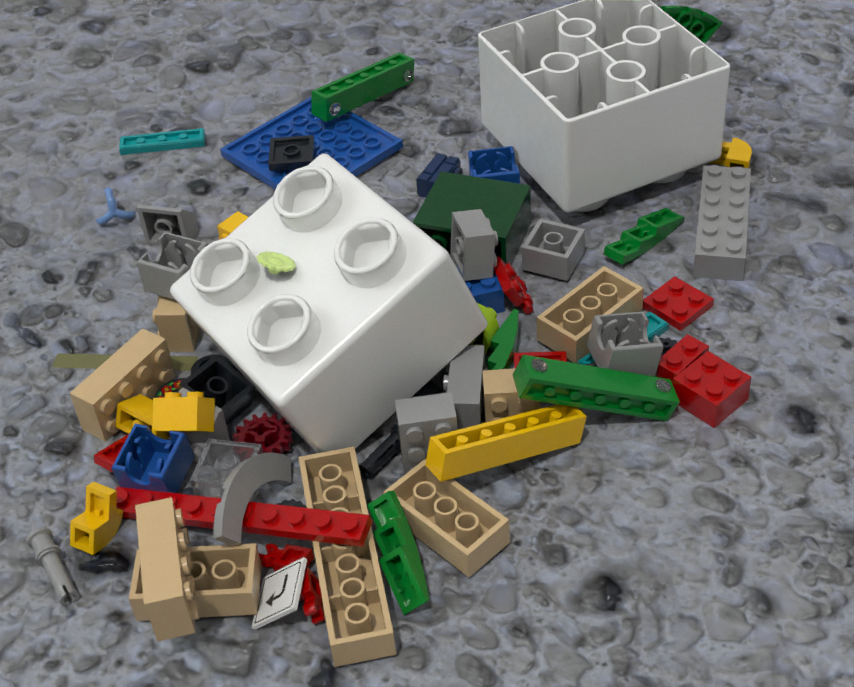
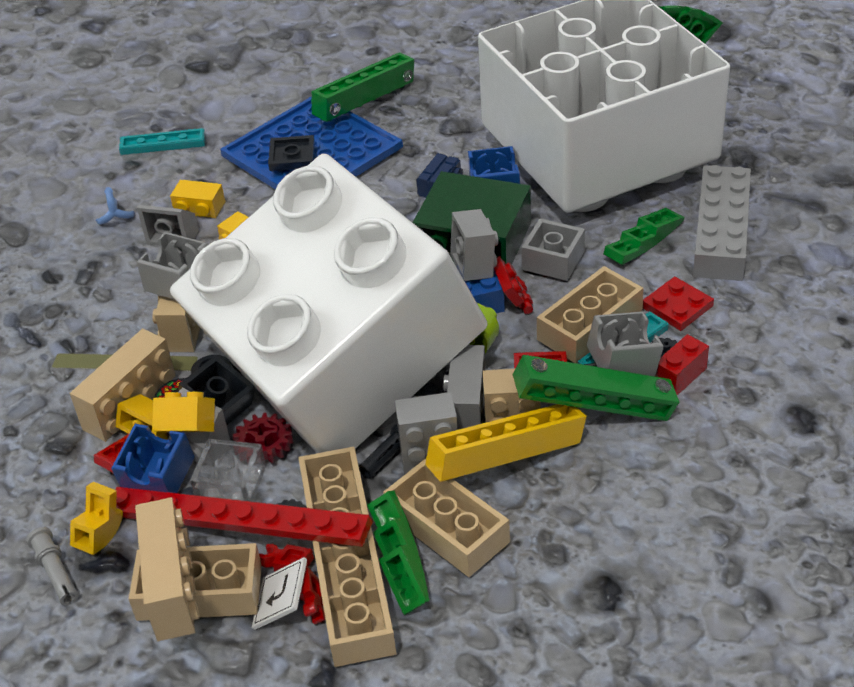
light grey tile [213,453,292,546] -> none
yellowish green piece [257,251,296,274] -> none
green slope [487,309,519,370] -> none
red brick [673,351,752,428] -> none
yellow brick [709,138,752,168] -> none
none -> yellow brick [170,179,225,218]

